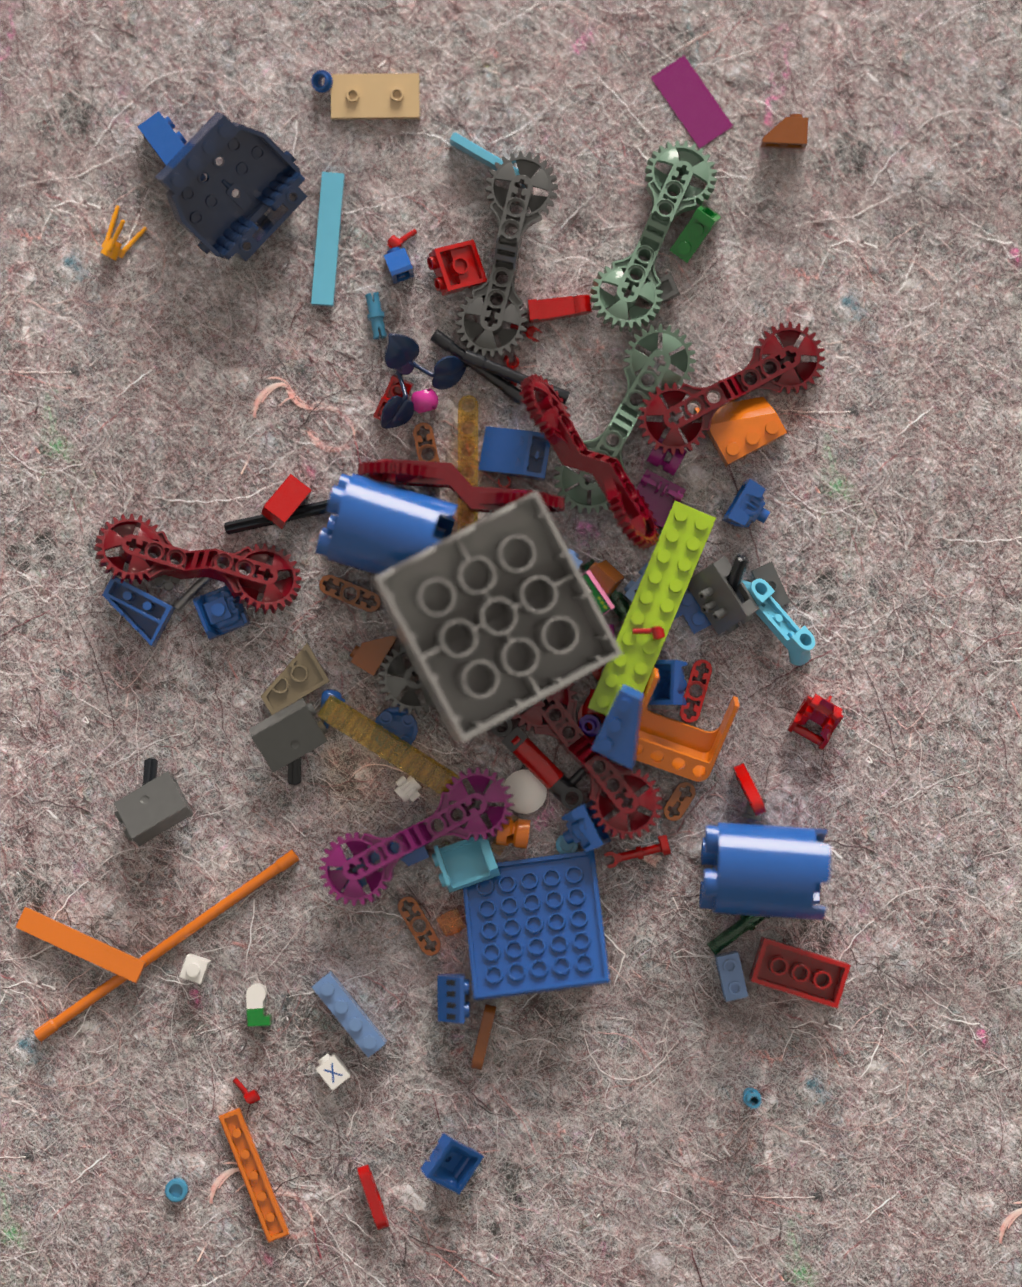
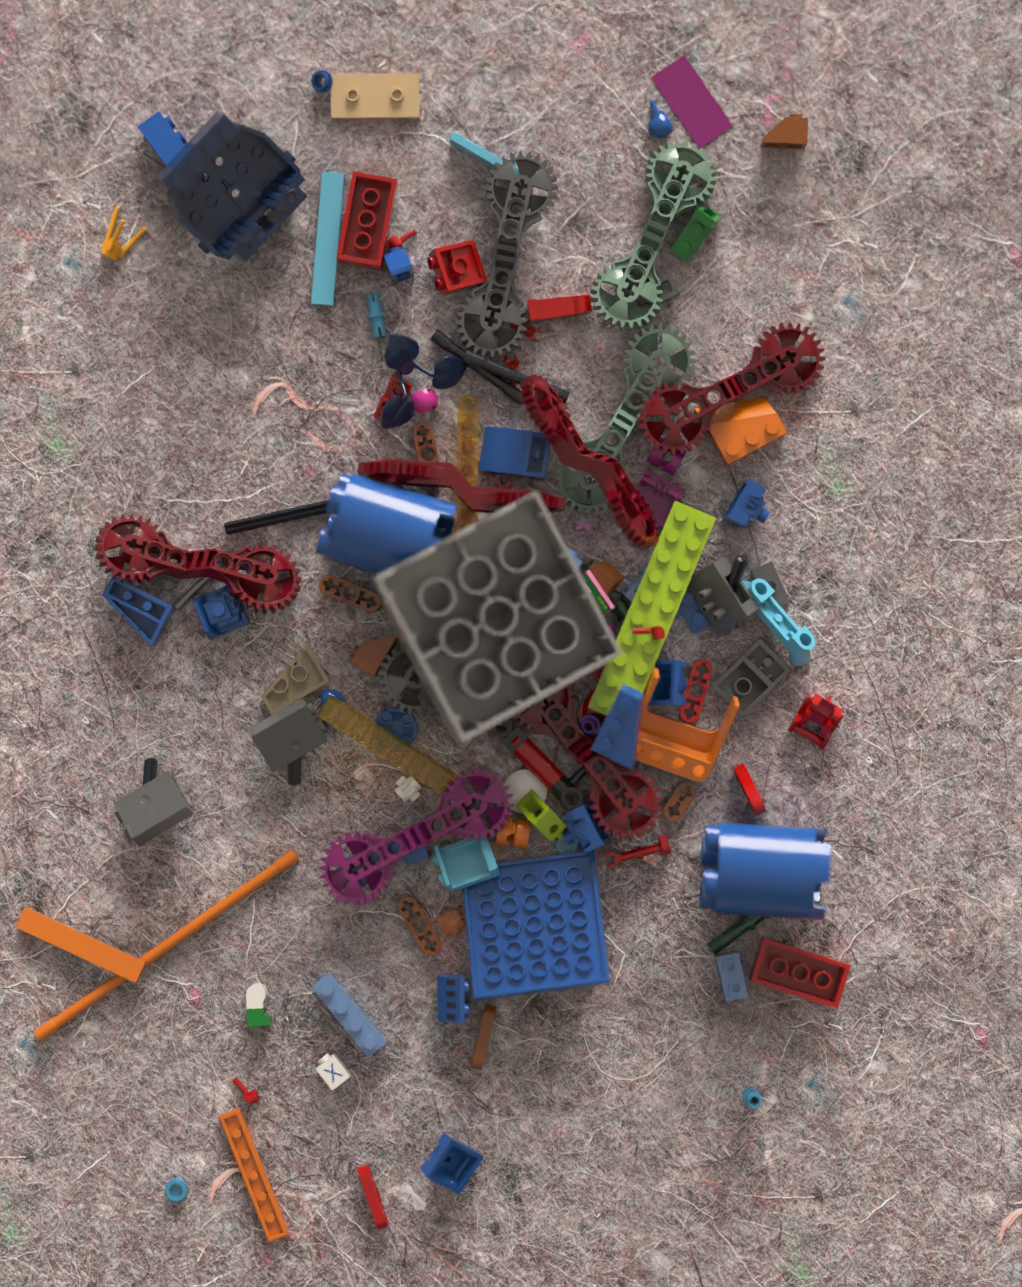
white brick [179,953,211,984] -> none
red panel [261,474,312,529] -> none
none -> red brick [336,171,398,271]
none -> lime torso [516,789,566,841]
none -> blue piece [647,101,673,139]
none -> dark grey slope [712,637,792,717]

